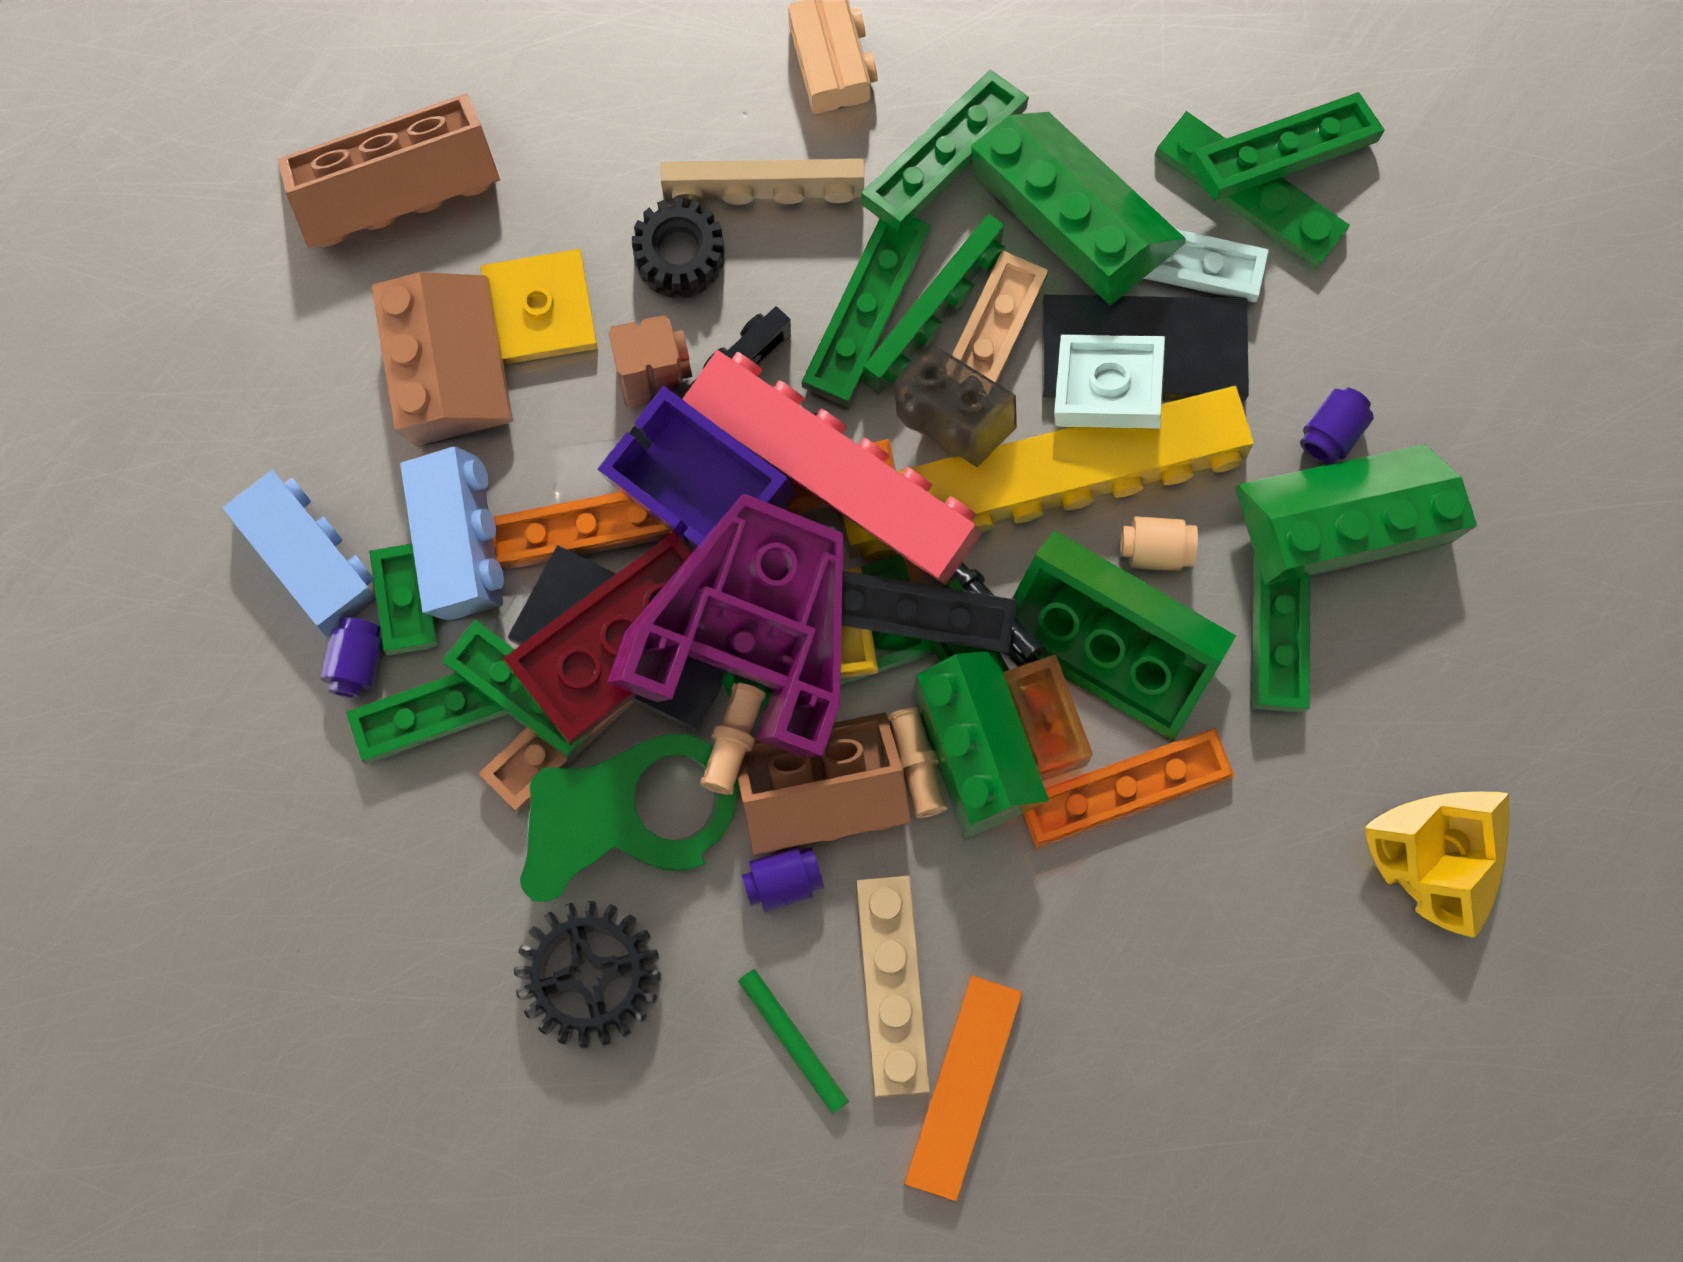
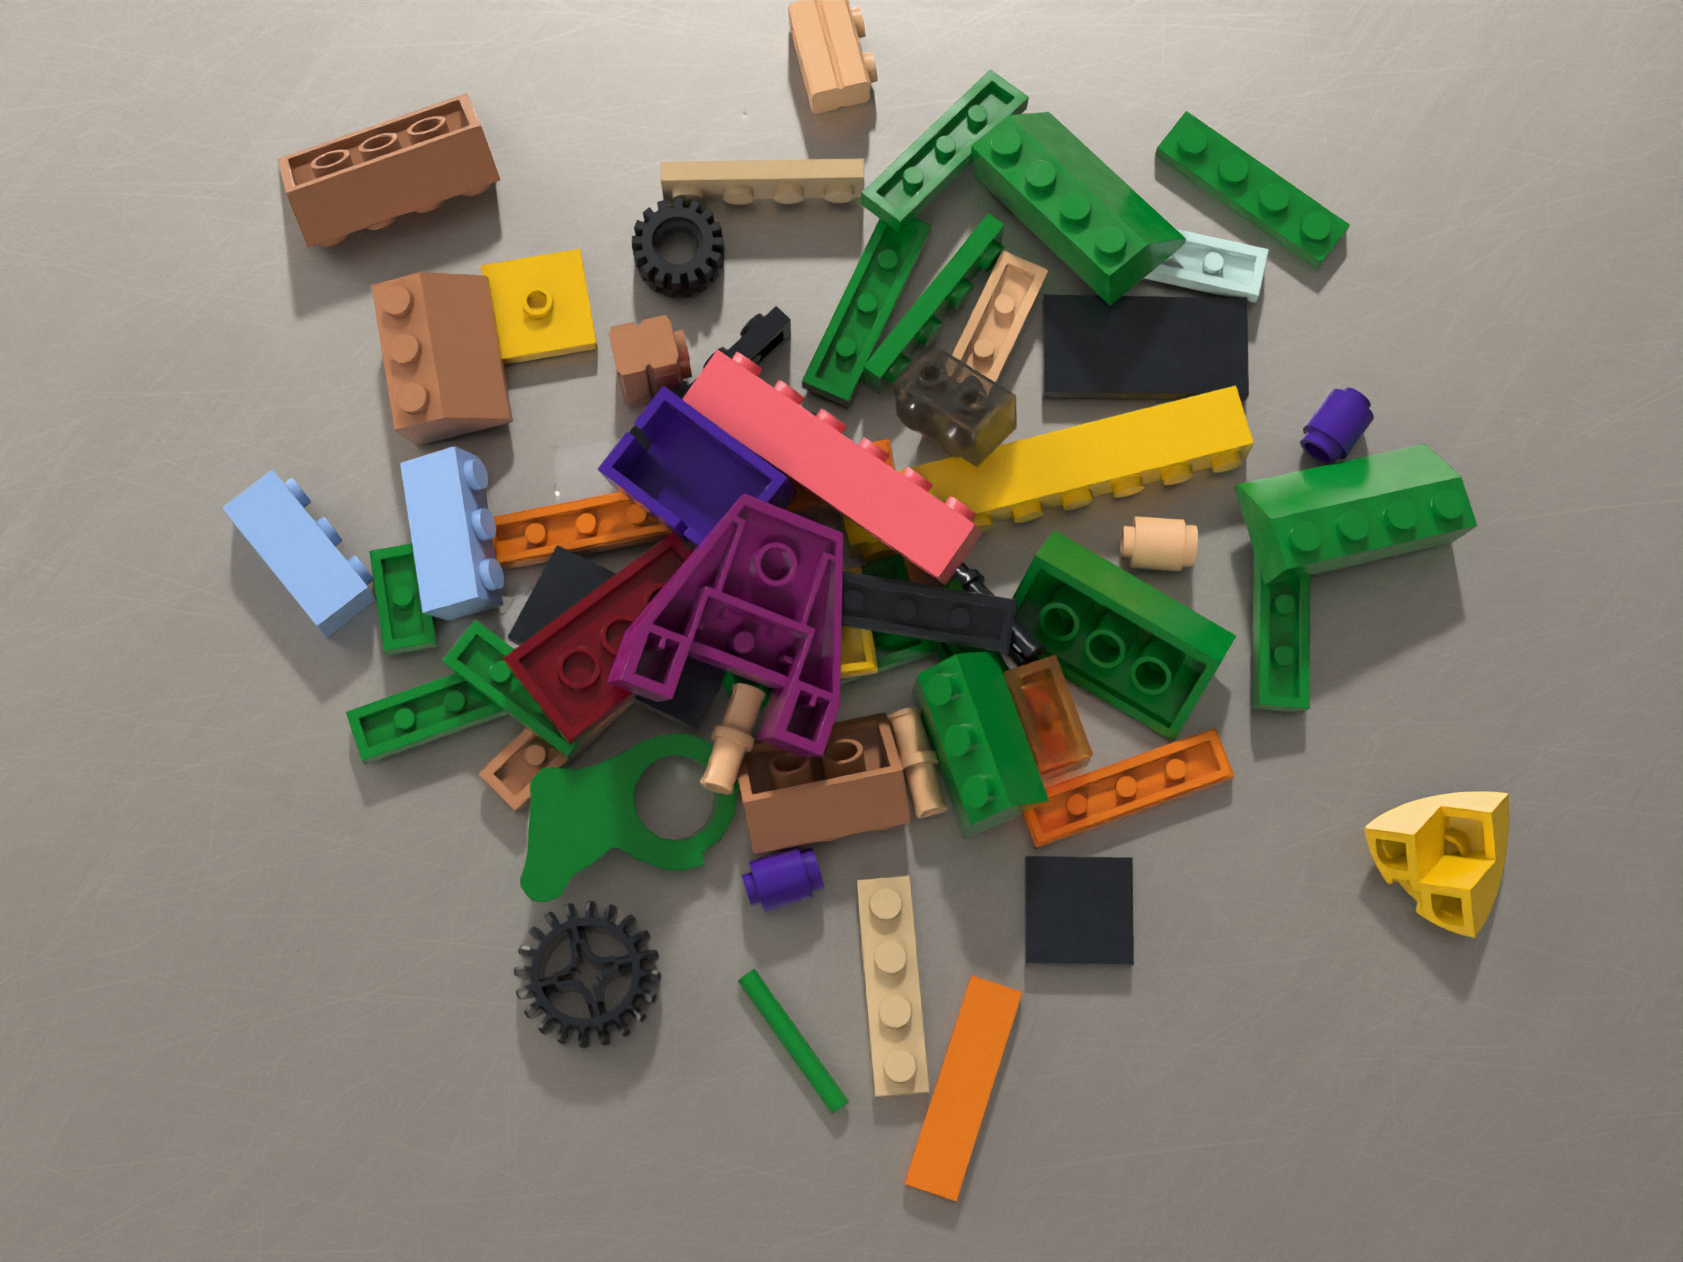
dark purple brick [320,617,383,699] -> none
light aqua plate [1054,335,1165,428] -> none
green plate [1188,92,1385,201] -> none
none -> black tile [1024,856,1134,967]

